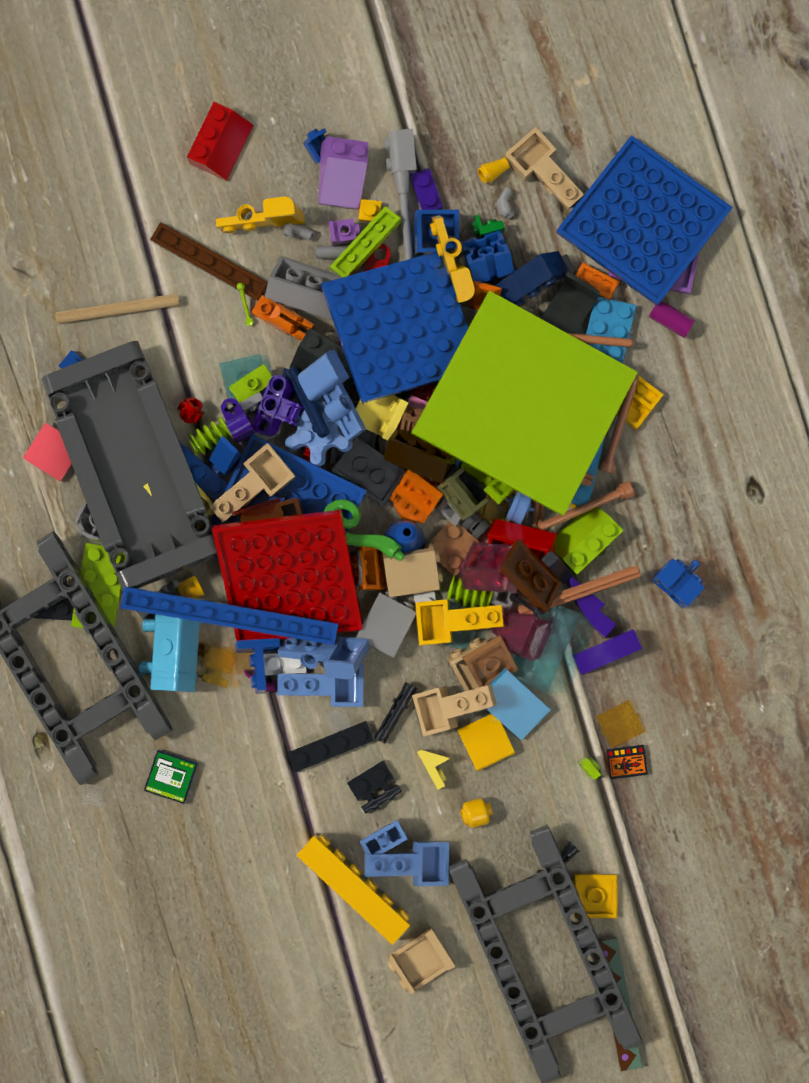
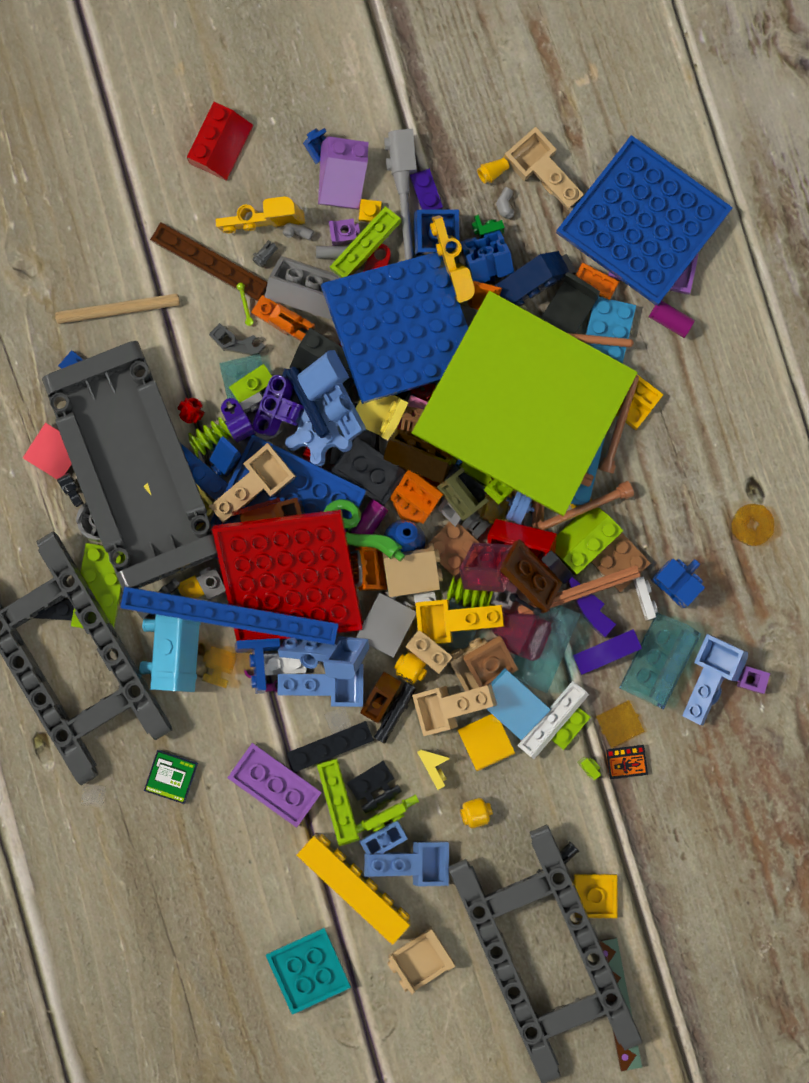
none -> black bar [57,473,84,507]
none -> light grey brick [197,567,226,601]
none -> dark grey piece [209,323,265,356]
none -> medium lavender plate [227,743,322,828]
none -> dark grey pin [252,240,278,267]
none -> teal plate [265,927,351,1015]
none -> lime tile [317,759,360,846]
none -> magenta pin [349,499,389,534]
none -> lime plate [356,794,419,833]
none -> reddish brown slope [360,672,402,723]
none -> yellow head [394,653,427,684]
none -> tan panel [405,631,452,675]
none -> white tile [517,681,589,759]
none -> lime plate [551,707,591,750]
none -> medium nougat plate [591,533,651,593]
none -> clear light blue slope [619,613,701,710]
none -> white plate [633,576,658,621]
none -> medium blue plate [682,634,748,725]
none -> clear yellow plate [731,504,775,546]
none -> medium lavender brick [736,666,770,694]

